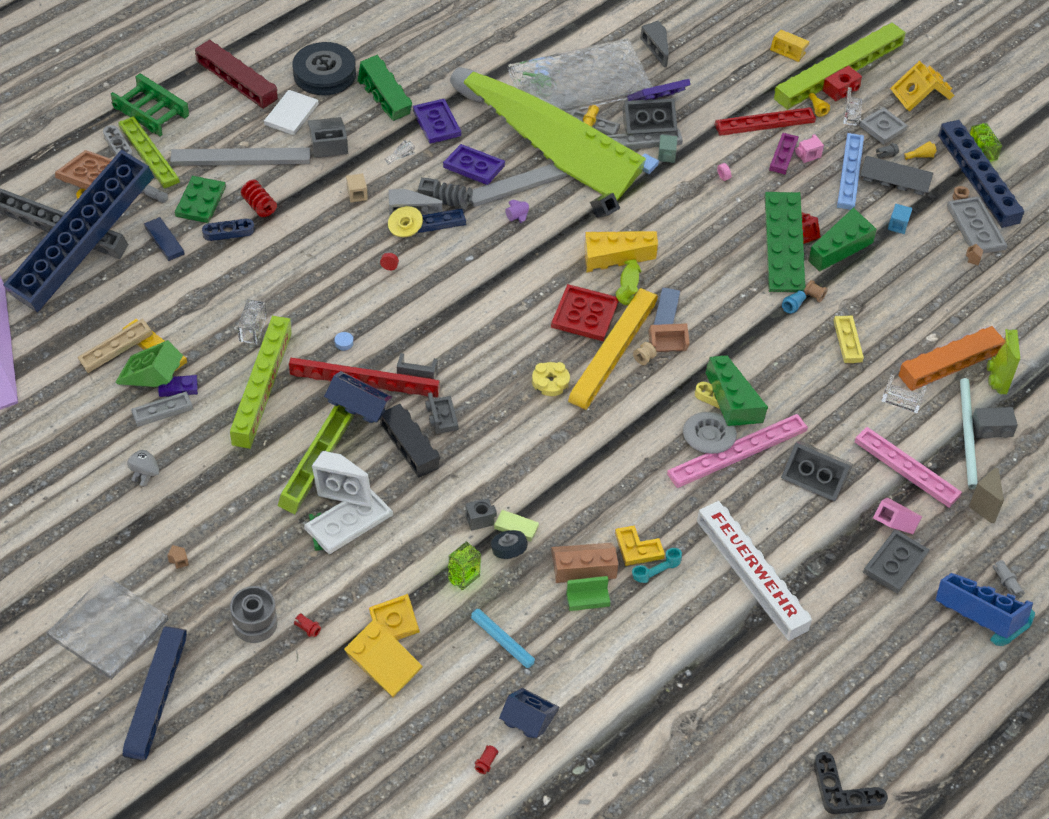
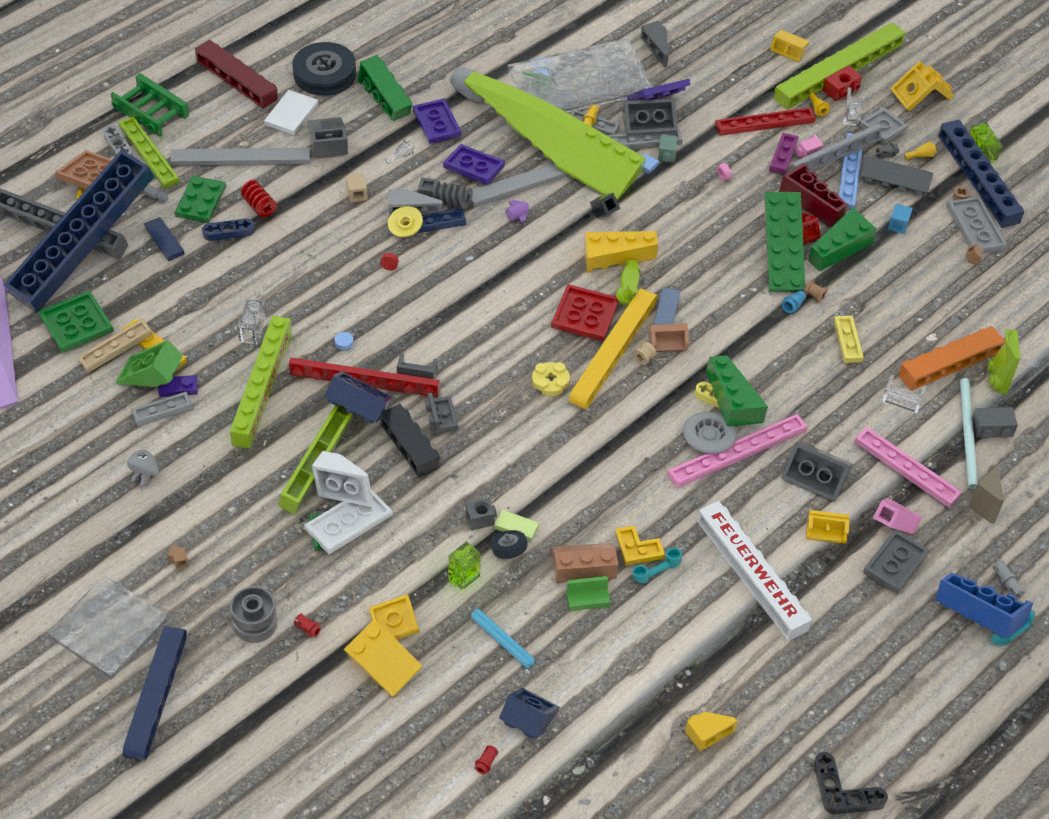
none -> green plate [38,290,114,353]
none -> yellow slope [685,712,738,752]
none -> dark red wedge [779,162,848,227]
none -> light grey tile [792,124,882,172]
none -> yellow hinge [806,510,850,544]

